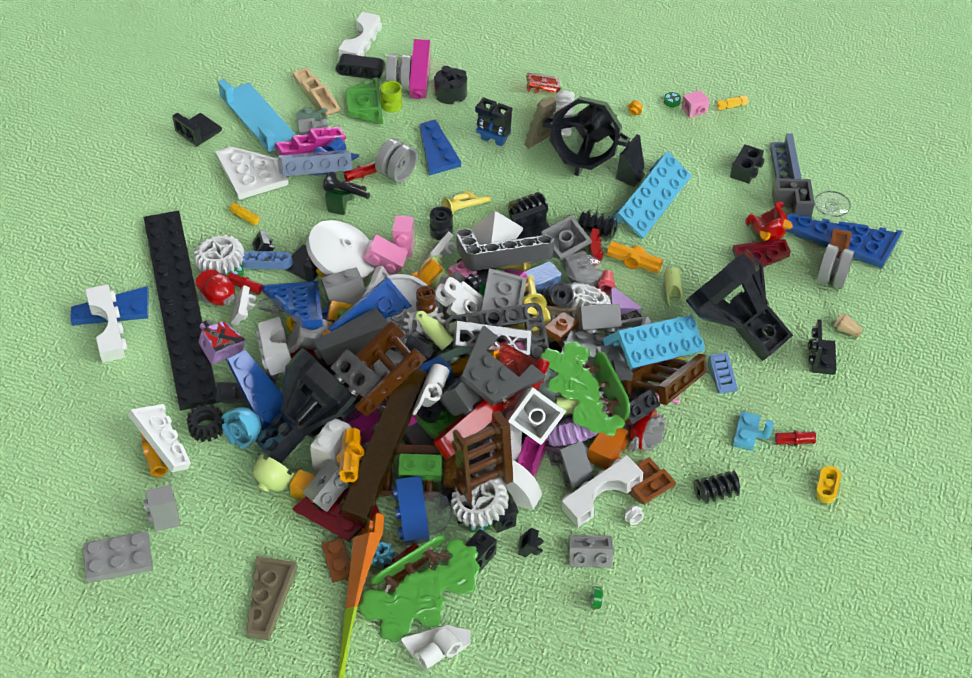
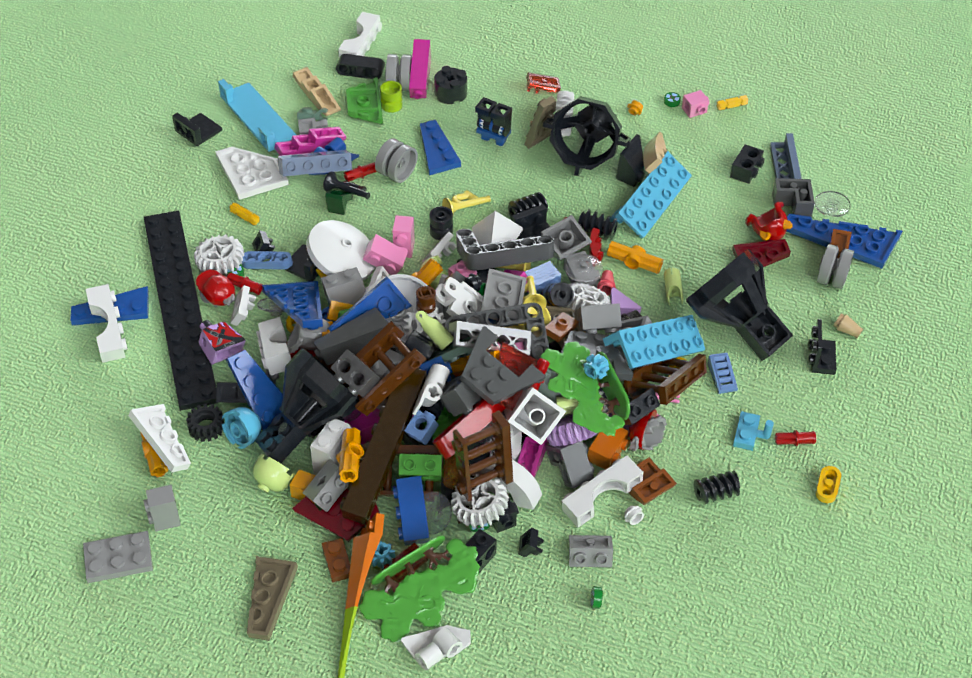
none -> medium blue brick [404,410,439,445]
none -> medium azure gear [583,354,609,379]
none -> tan slope [643,132,667,173]

